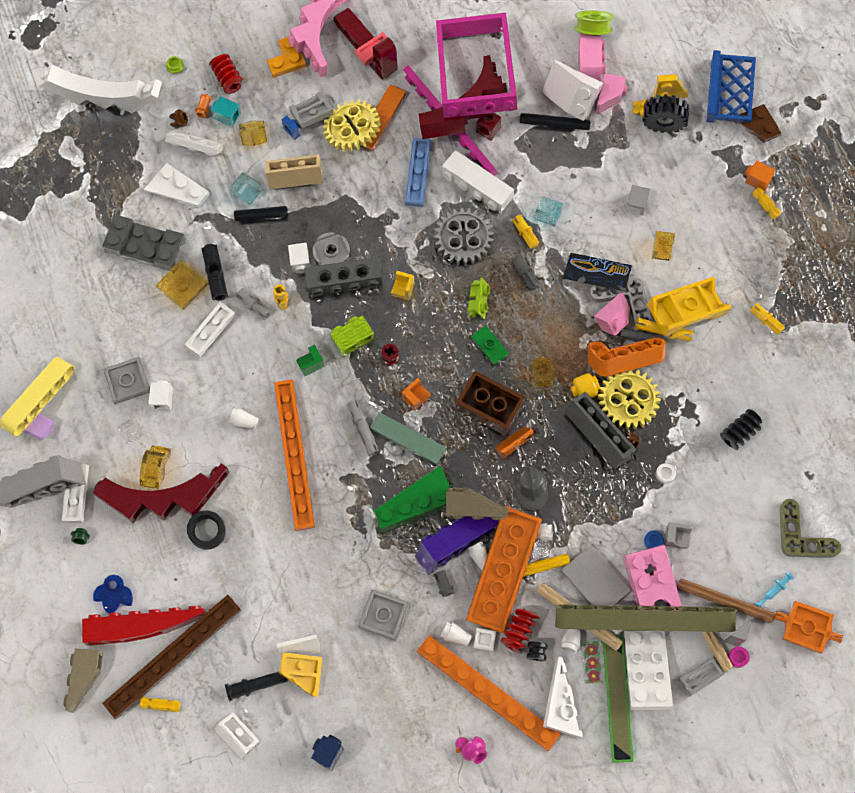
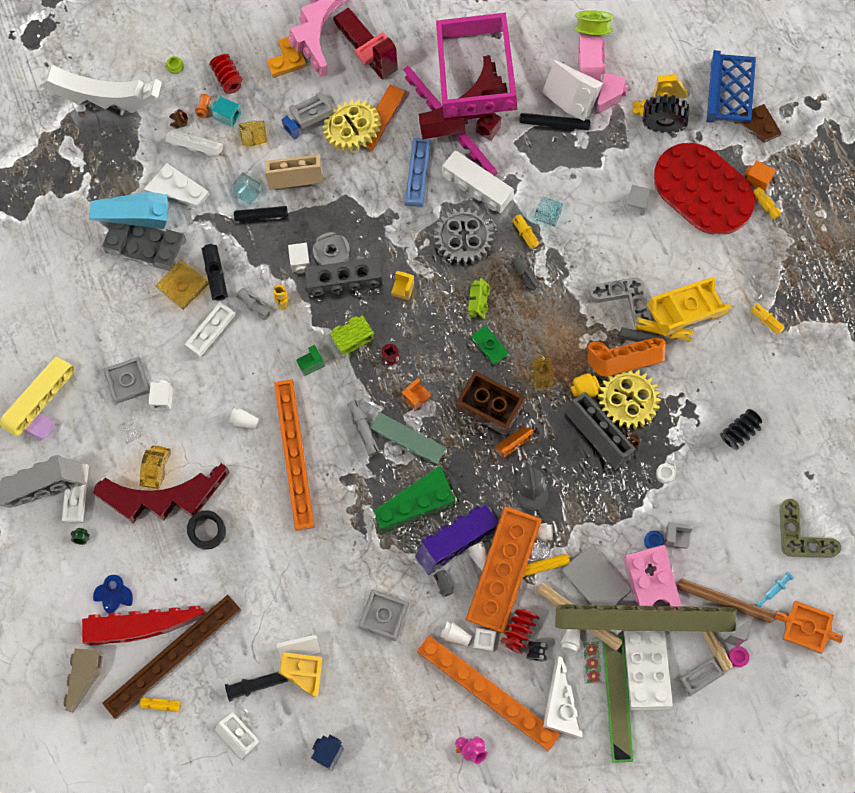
dark tan slope [446,488,509,520] -> none
black sticker [563,253,632,292] -> none
bright pink slope [594,293,630,336] -> none
clear yellow panel [652,231,675,261] -> none
none -> medium azure wedge [89,192,168,229]
none -> red plate [654,143,755,235]

